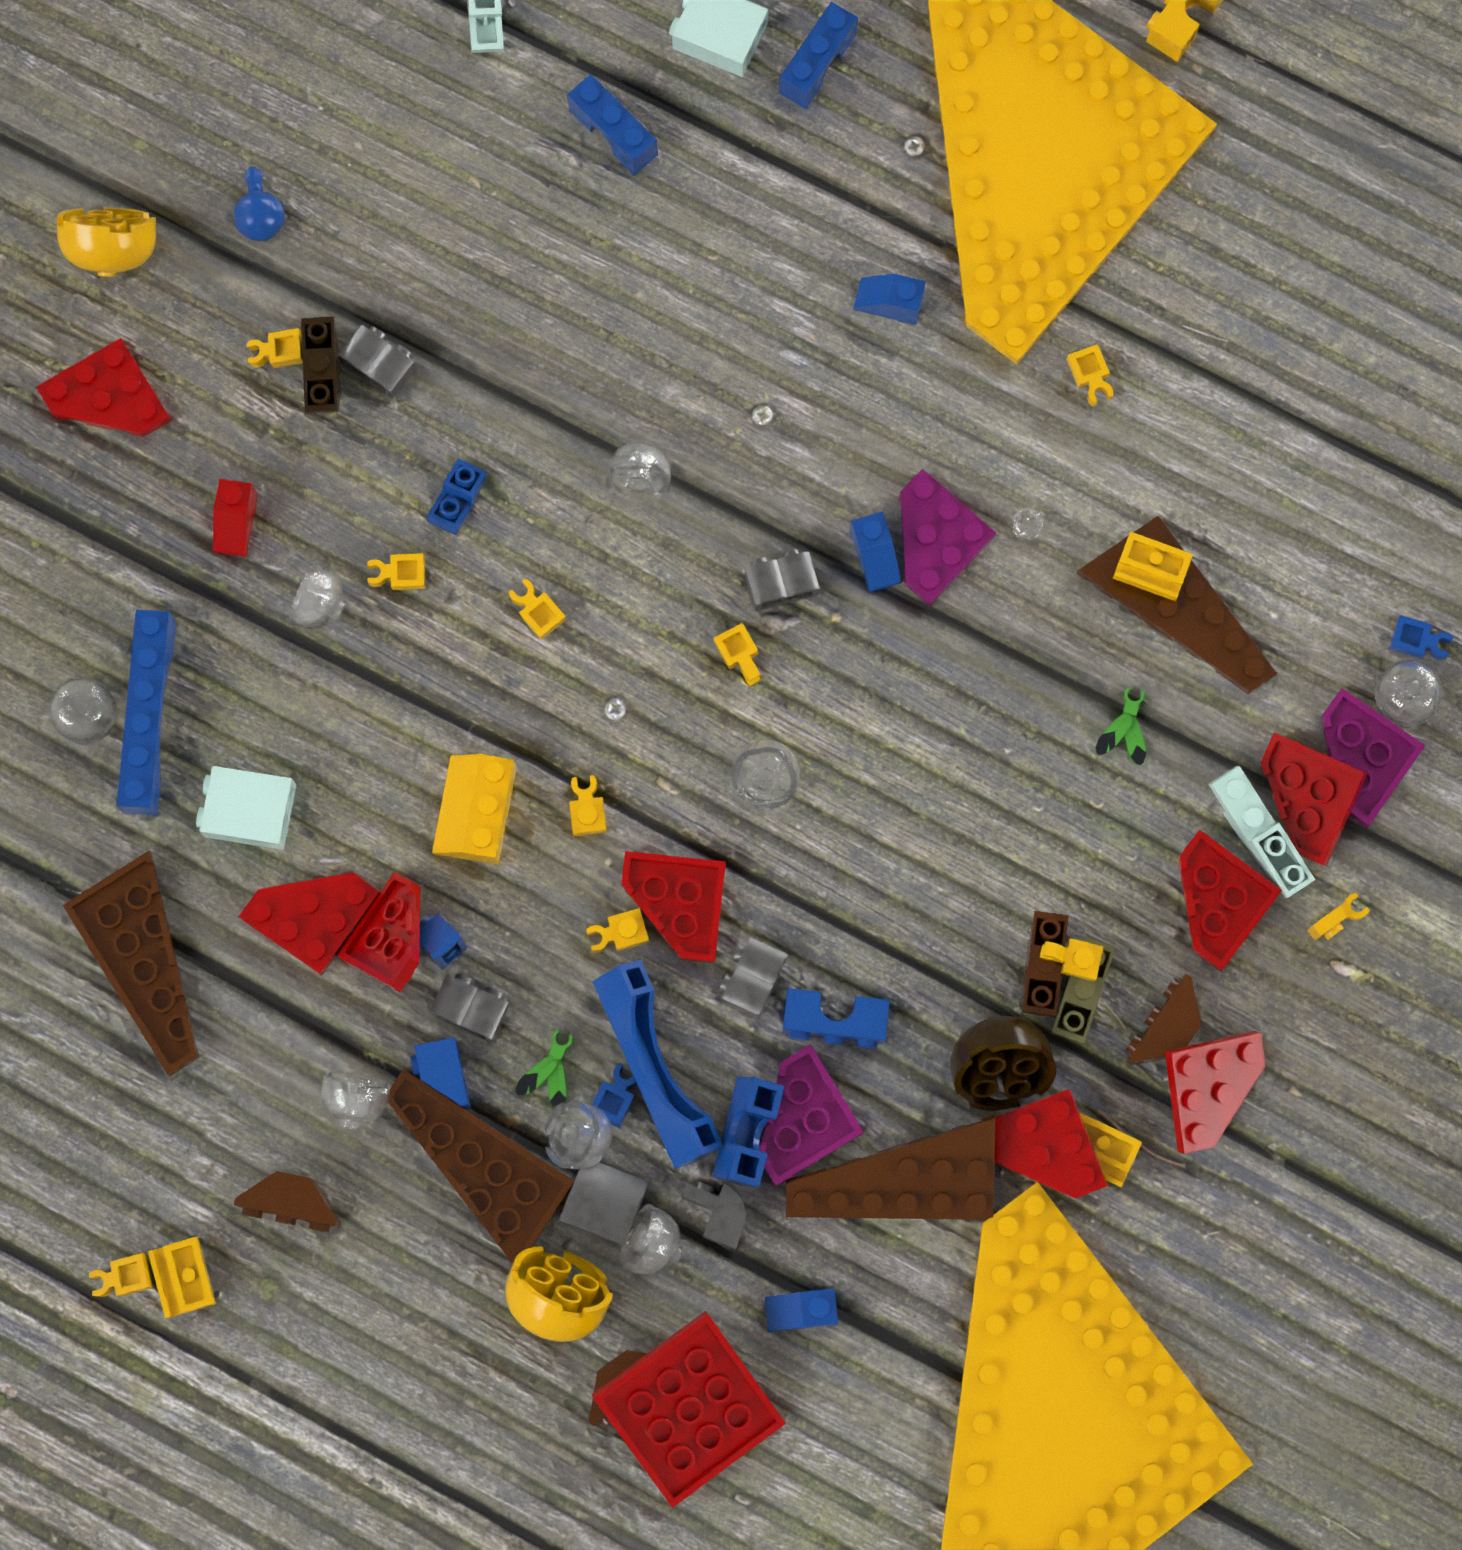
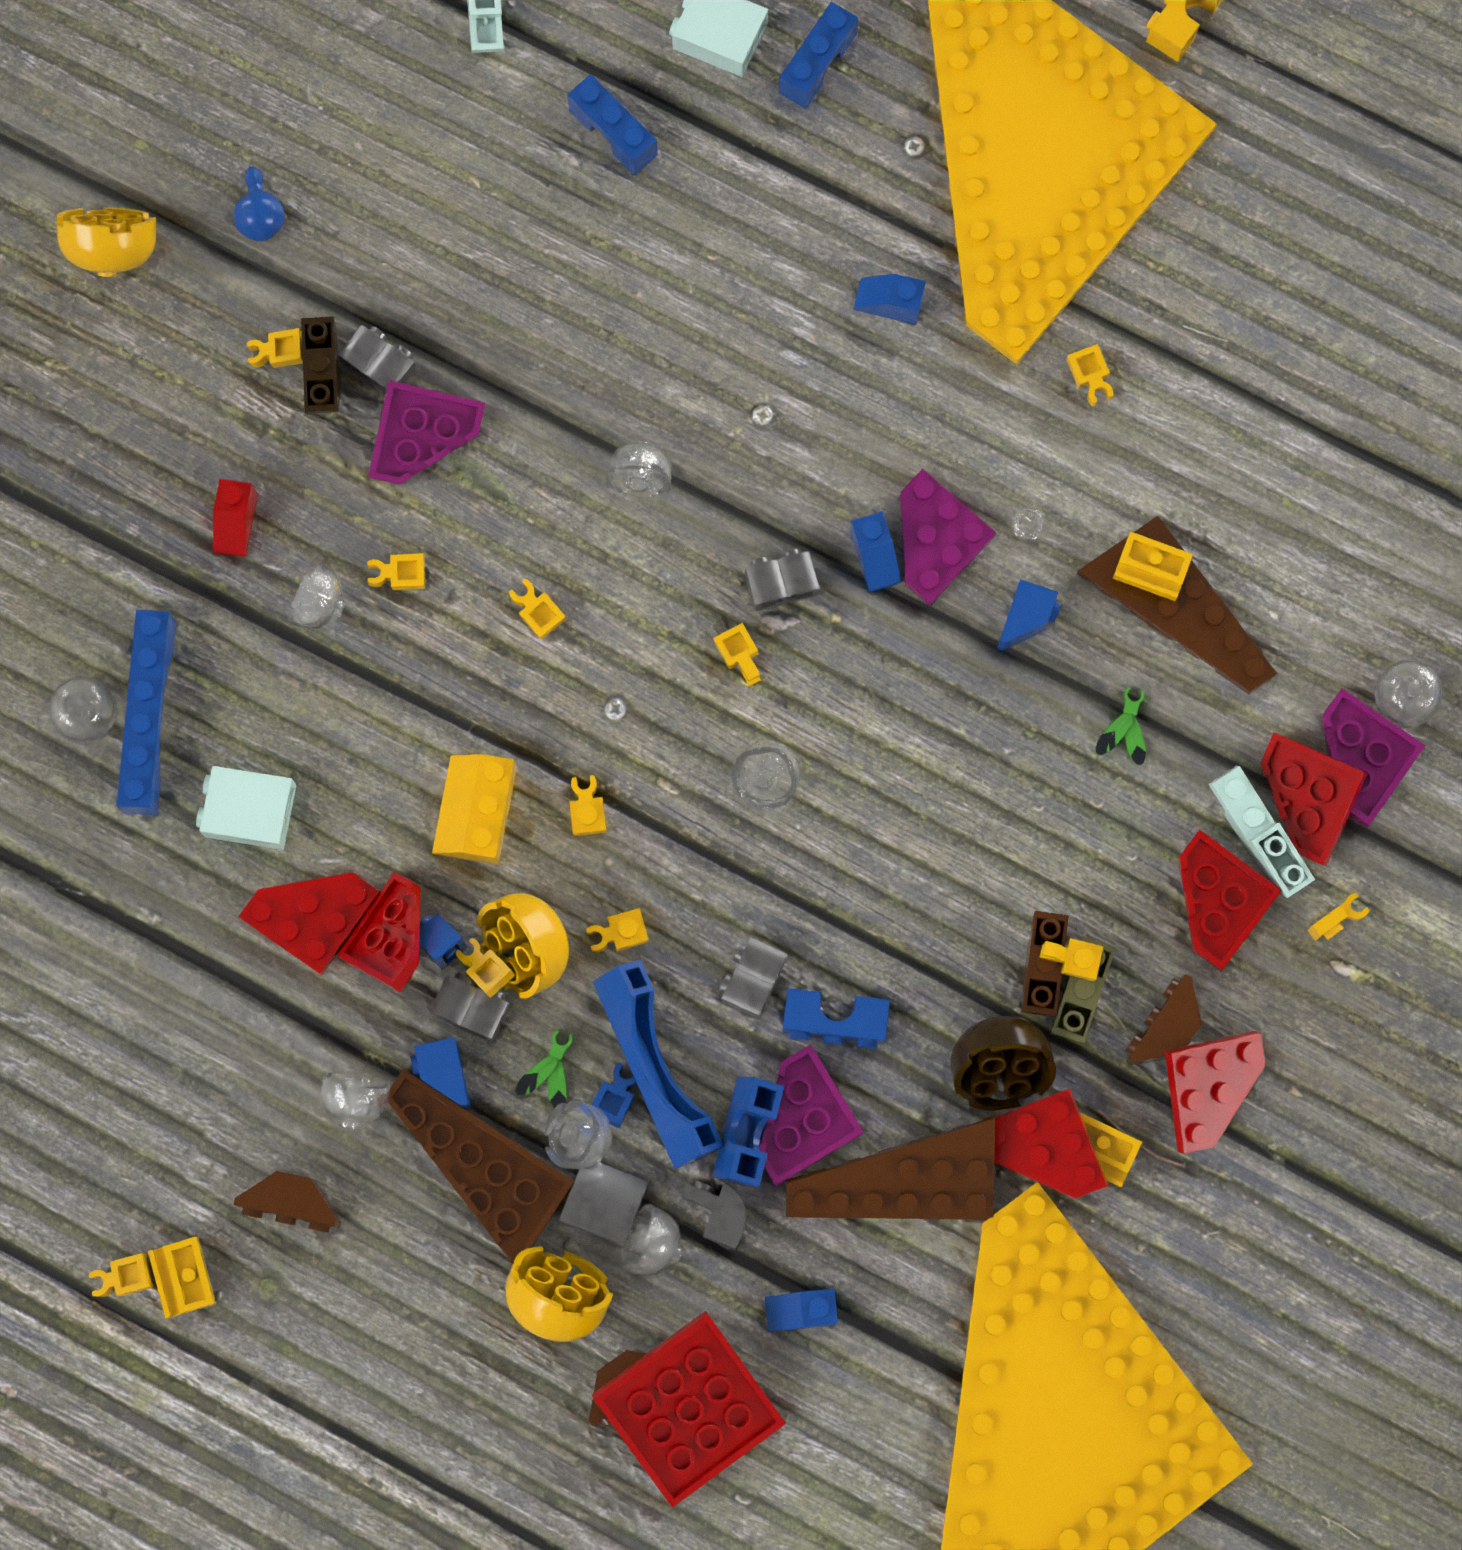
red plate [36,338,172,437] -> none
reddish brown wing [62,851,199,1076] -> none
blue slope [427,459,487,535] -> none
red plate [621,851,726,963] -> none
blue plate [1389,615,1453,660] -> none
none -> magenta plate [367,380,485,485]
none -> yellow plate [456,938,515,998]
none -> yellow cylinder [476,893,569,999]
none -> blue slope [997,579,1061,651]

